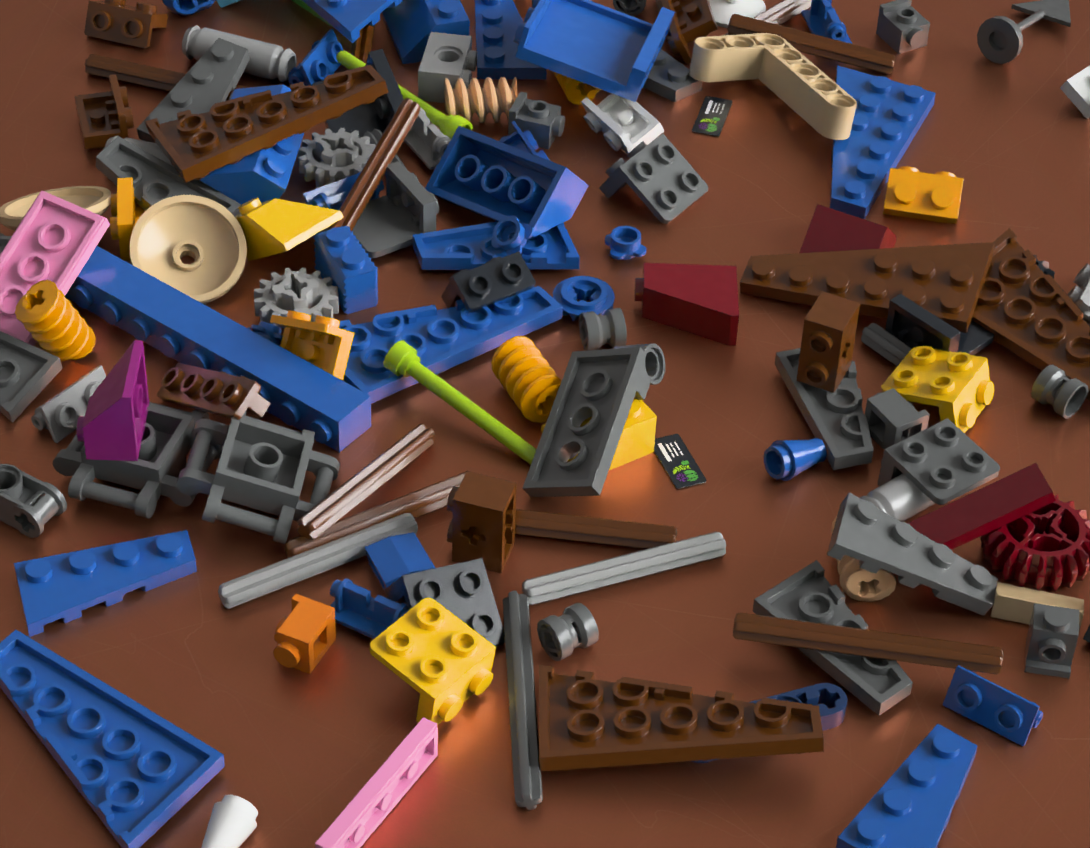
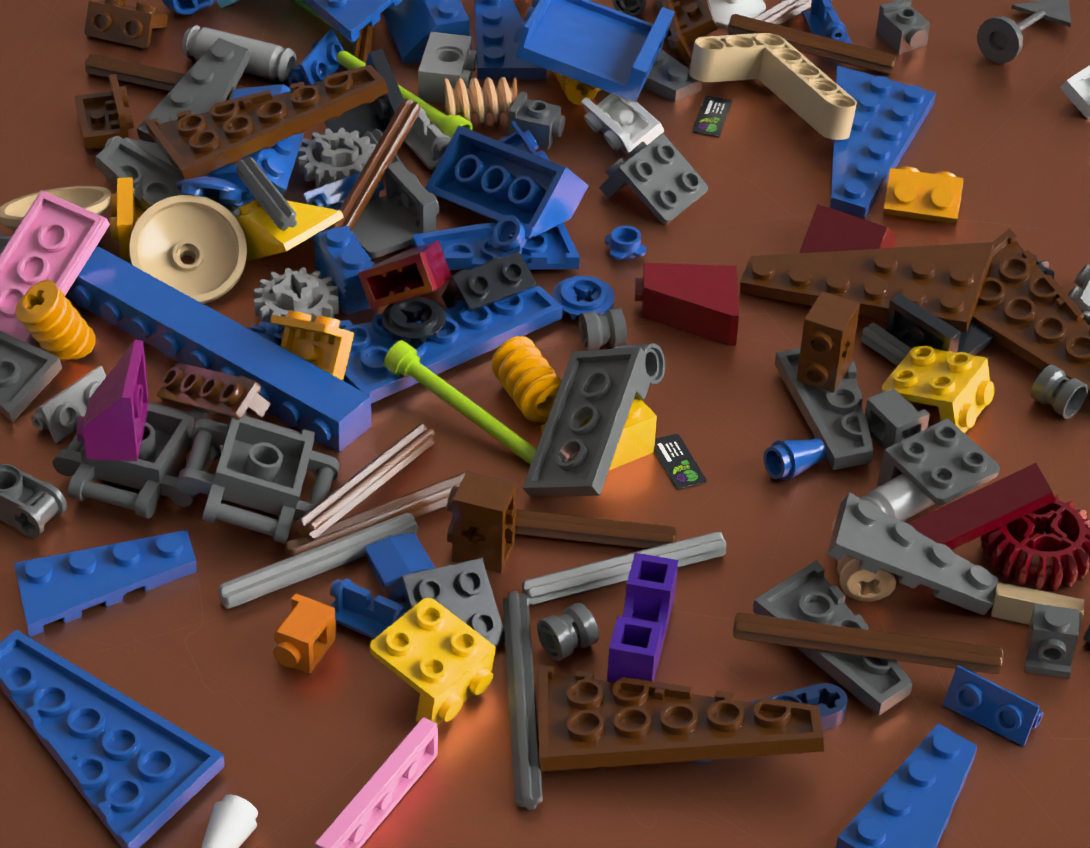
none -> blue dish [175,176,251,208]
none -> dark grey axle [236,157,297,231]
none -> dark red slope [358,240,451,310]
none -> black gear [382,297,446,344]
none -> dark purple arch [607,553,678,682]

